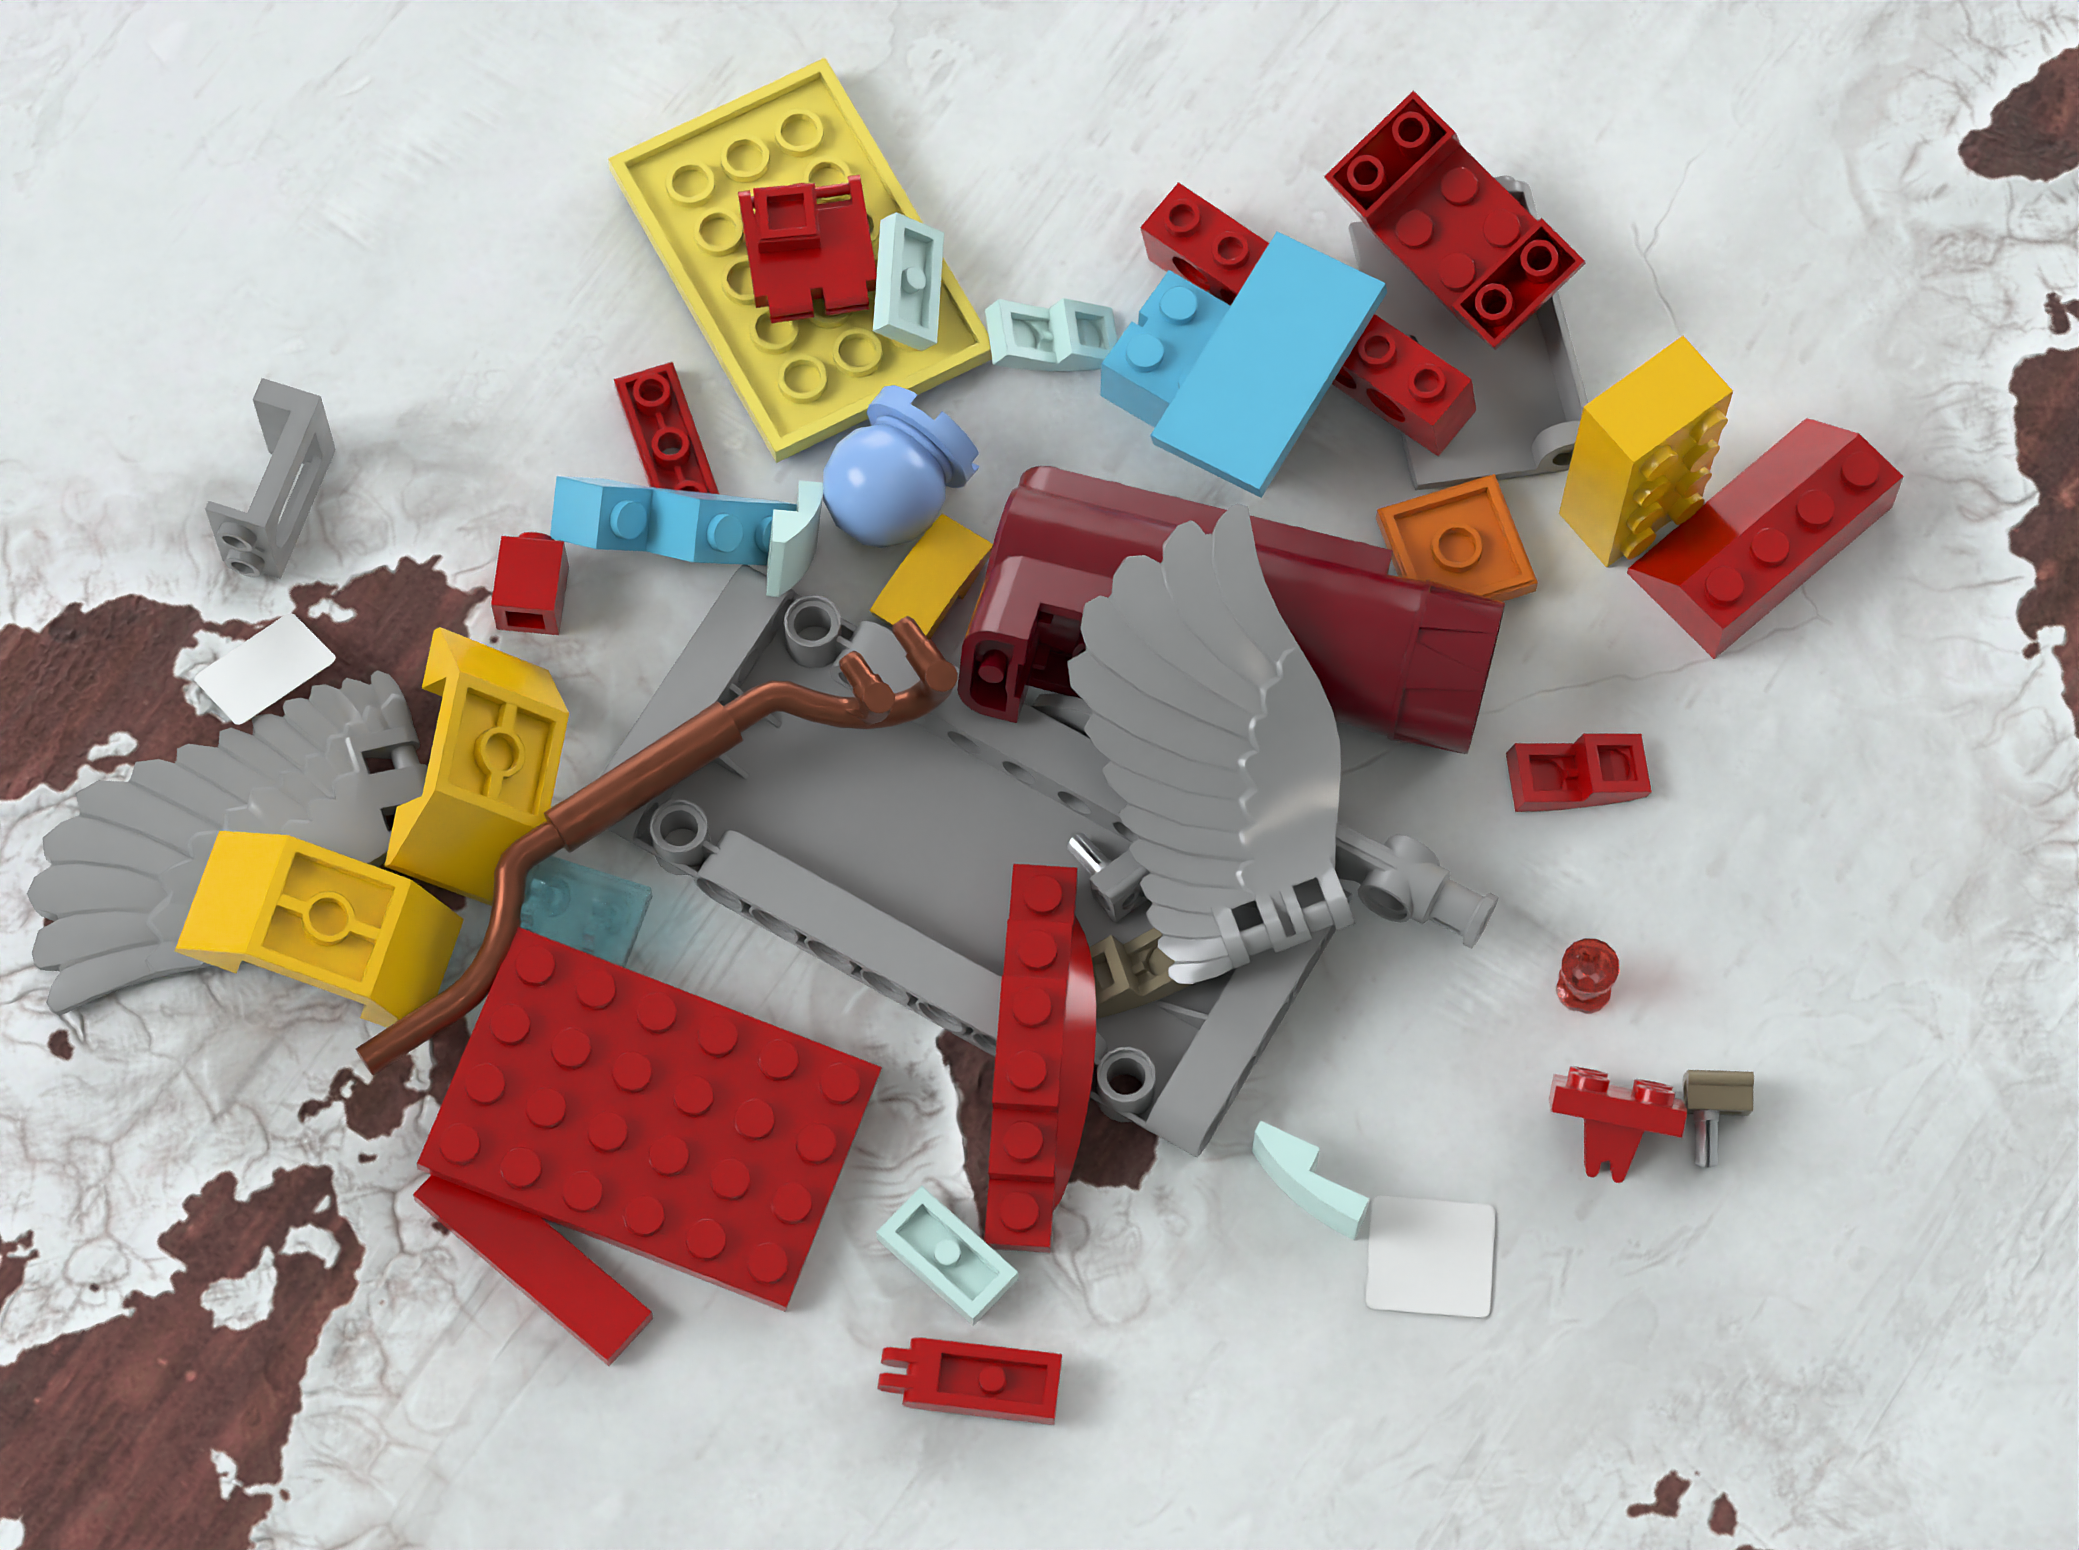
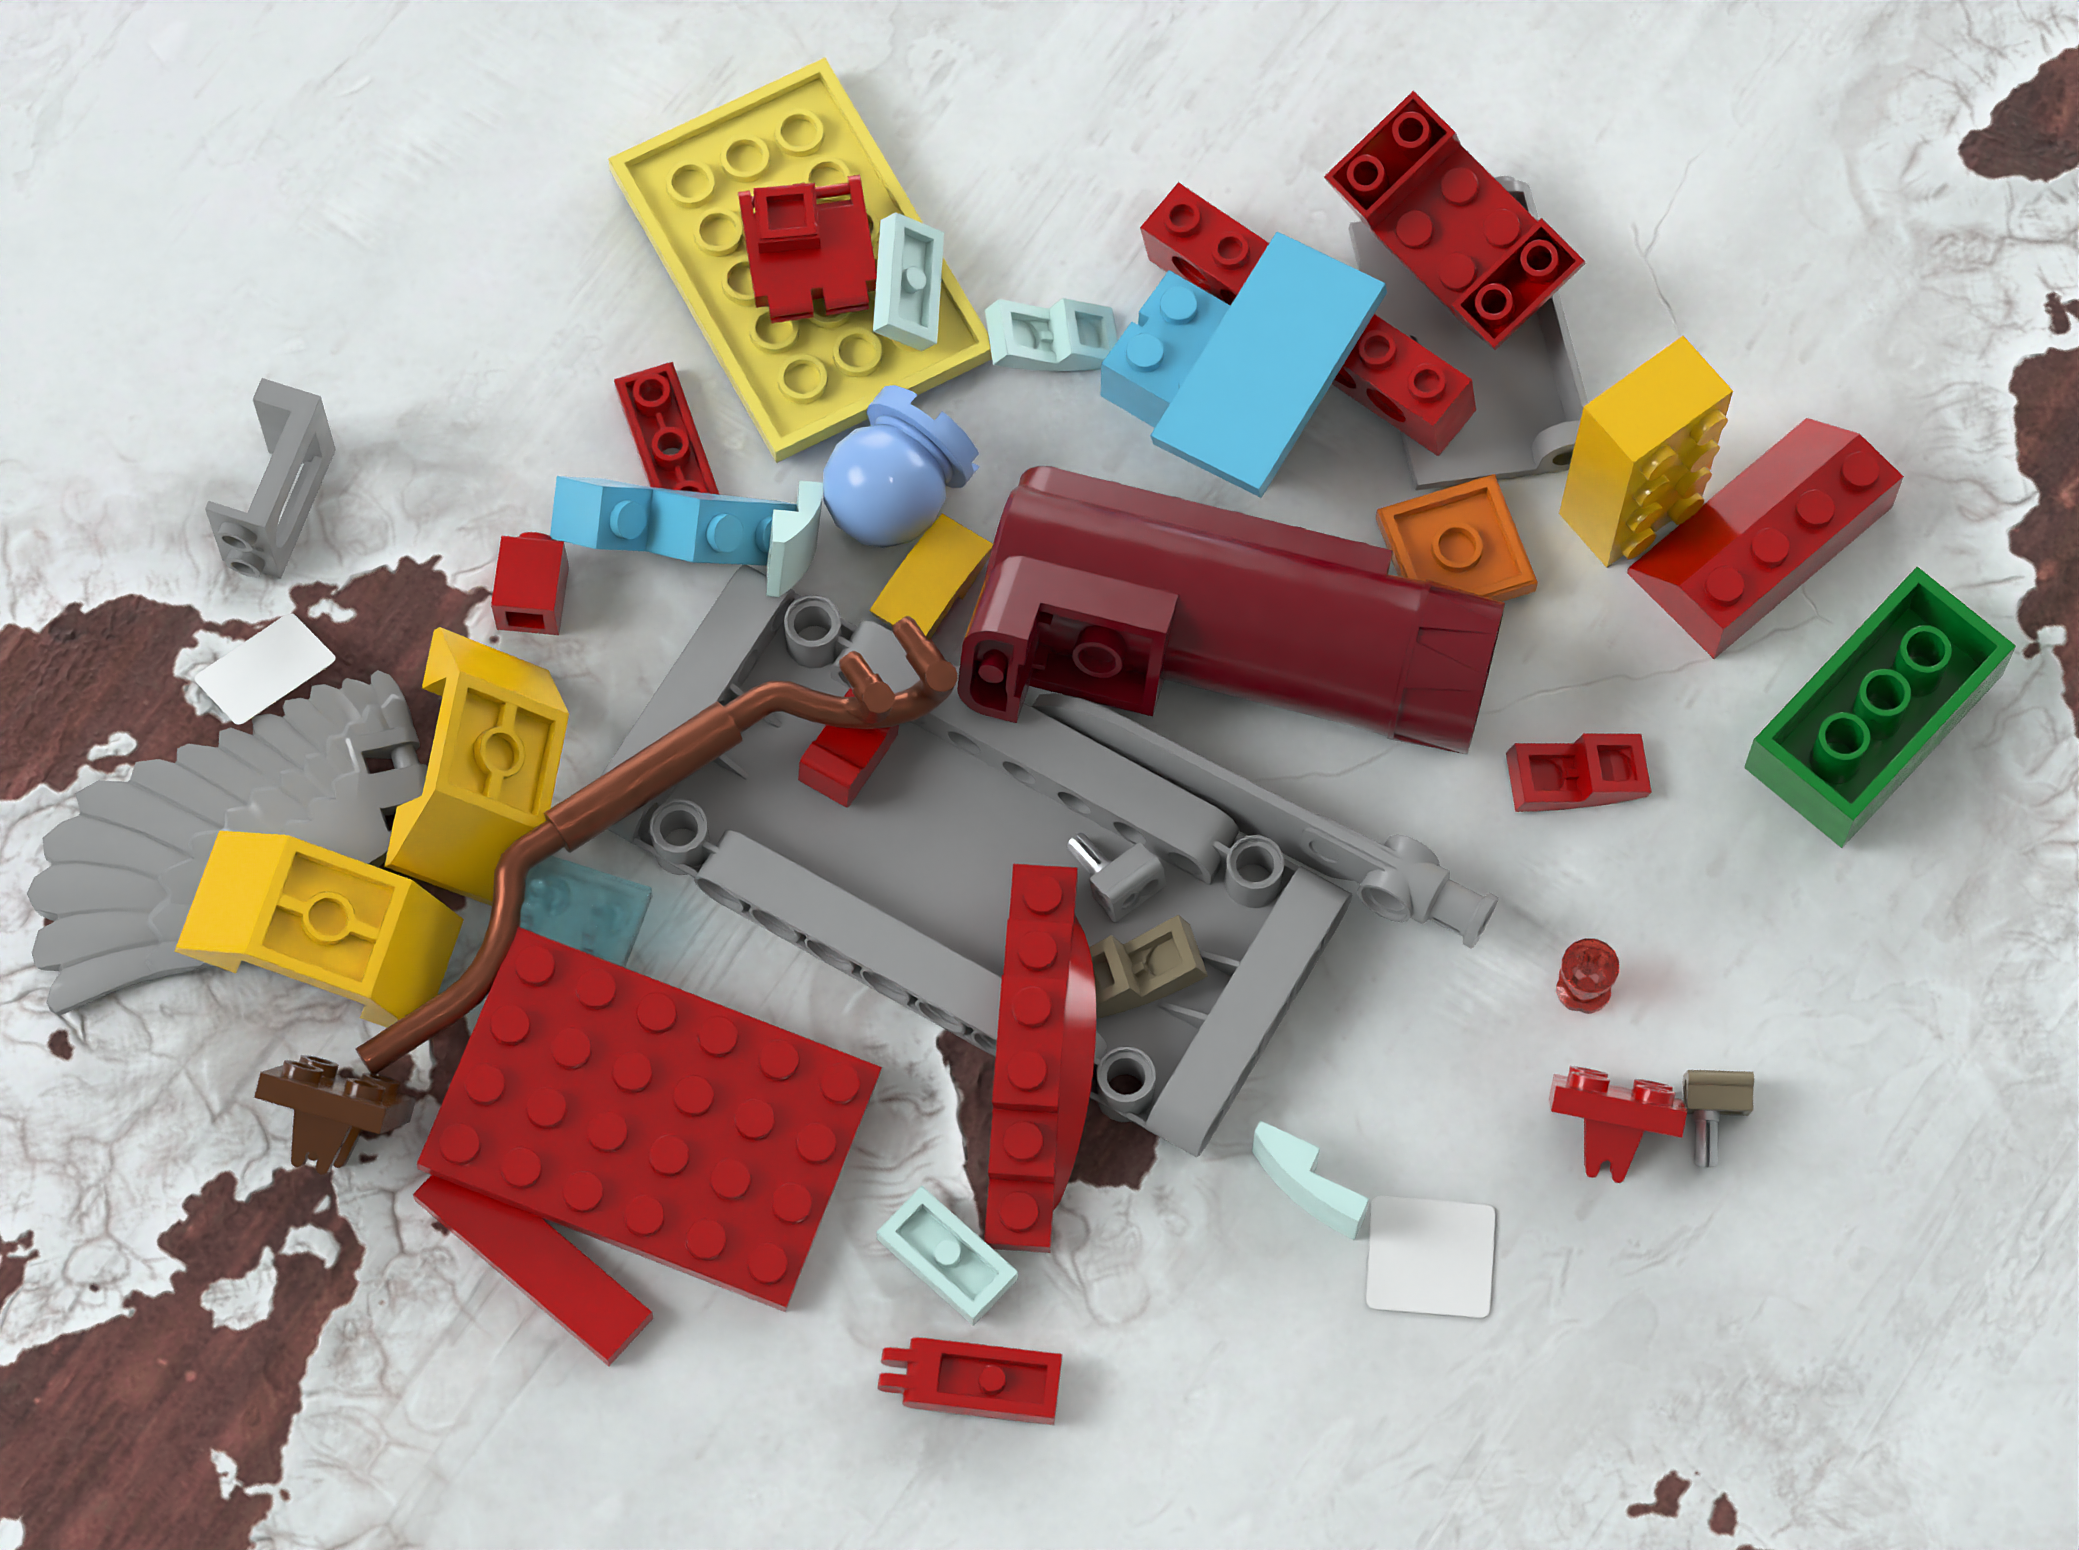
light grey animal [1067,504,1355,984] -> none
none -> reddish brown plate [254,1055,417,1175]
none -> red piece [798,687,899,808]
none -> green brick [1744,566,2016,848]

